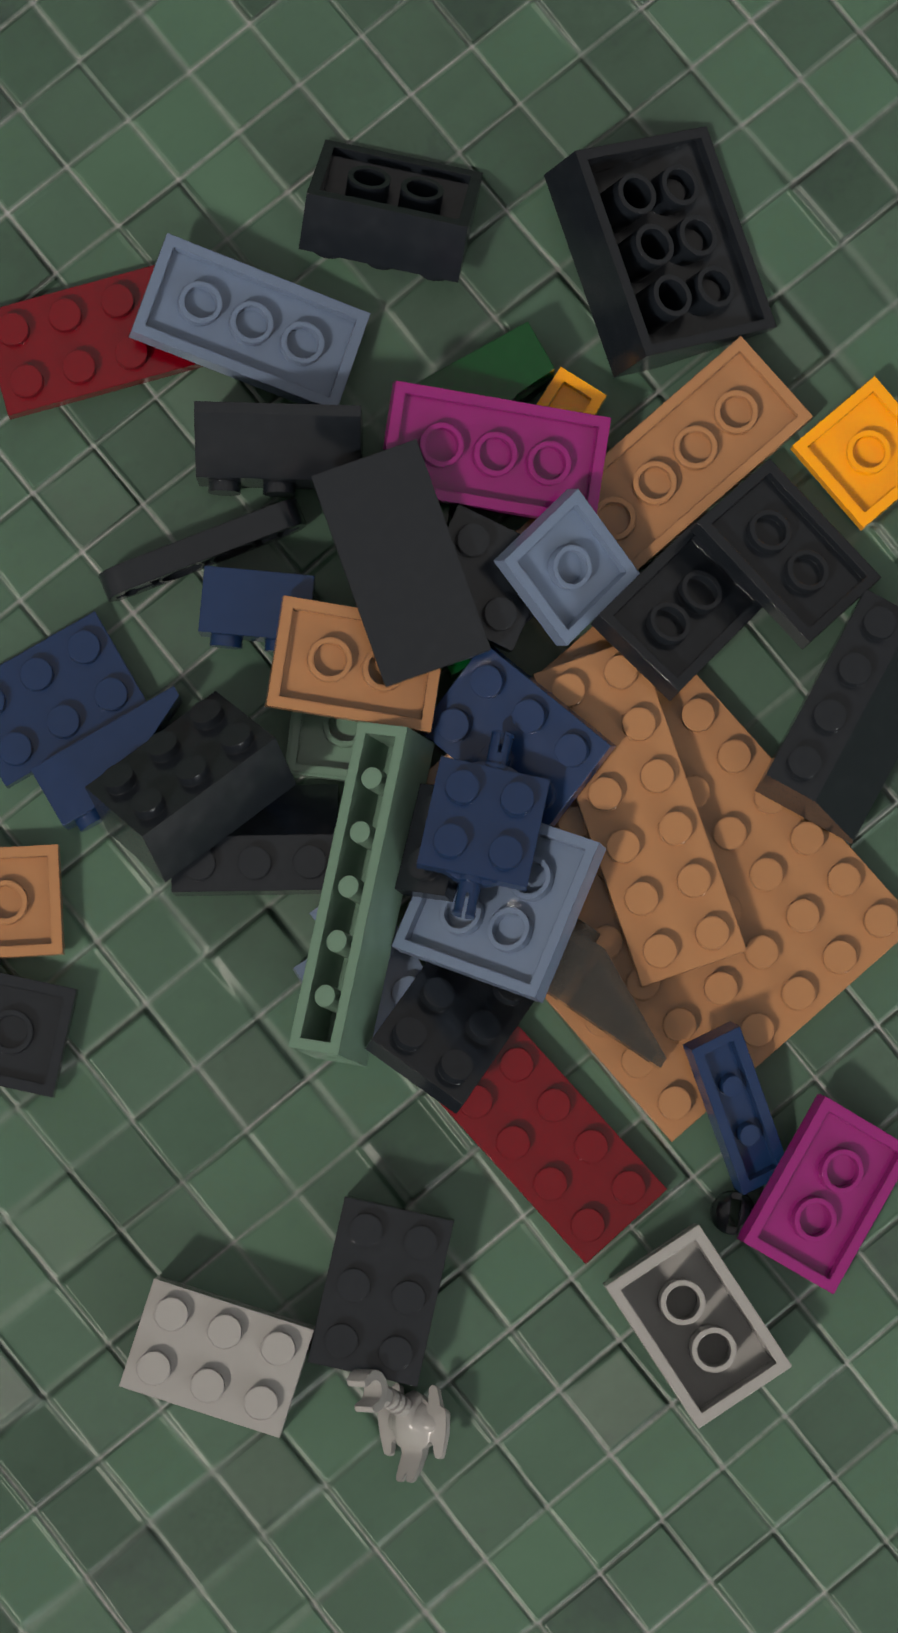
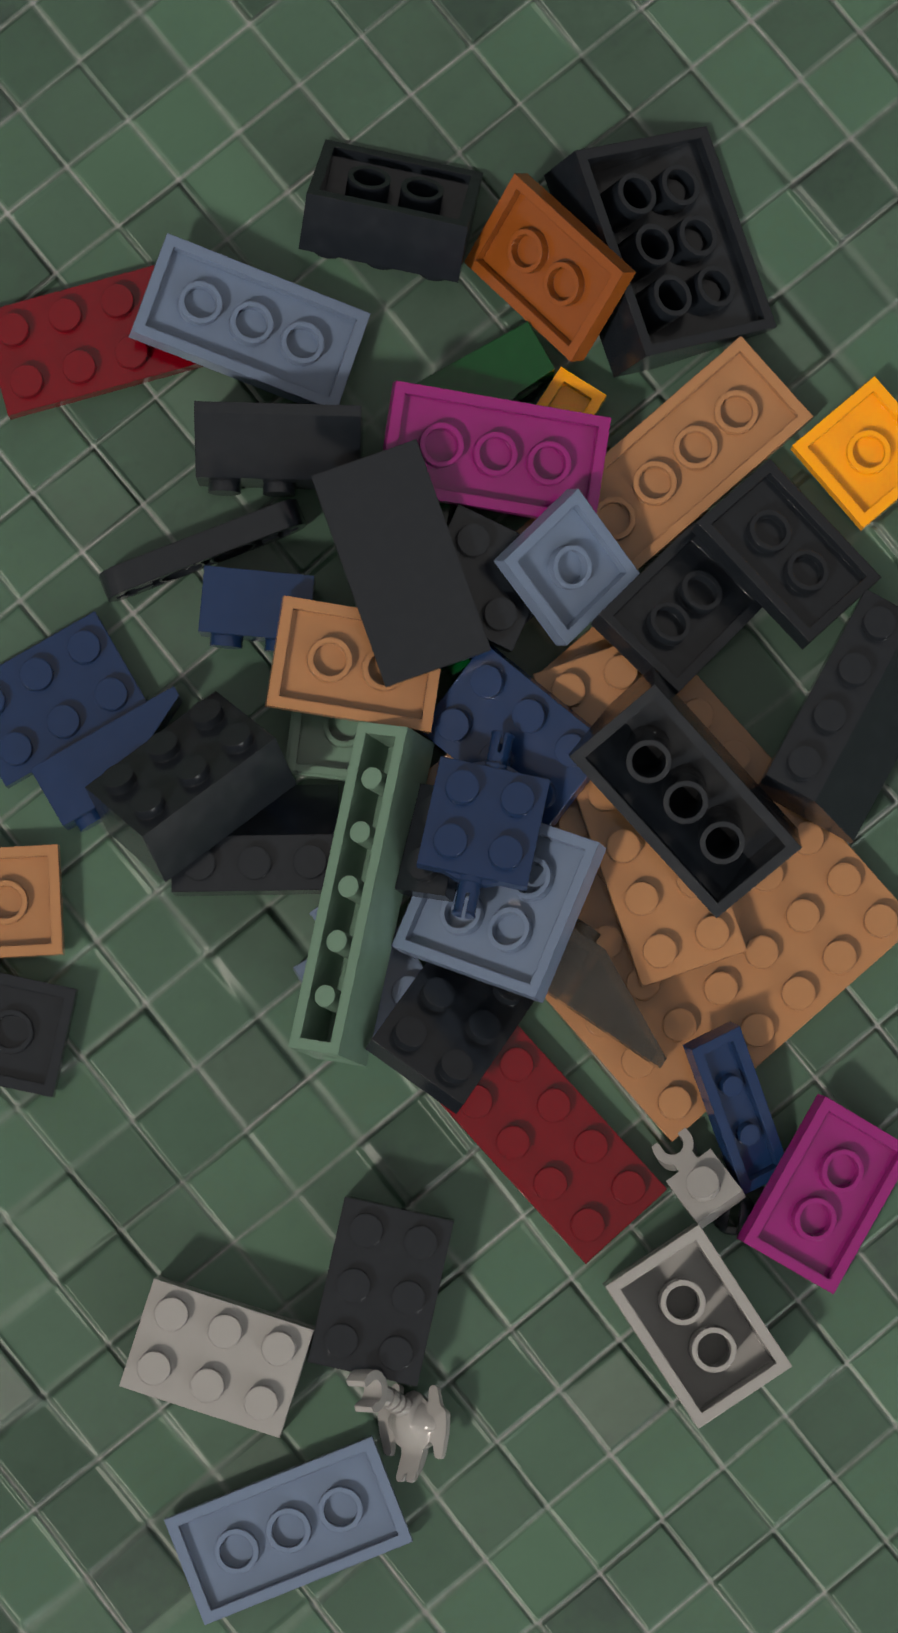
none -> sand blue plate [164,1435,413,1625]
none -> dark orange plate [464,173,636,362]
none -> black slope [569,668,802,918]
none -> light grey plate [652,1128,746,1229]

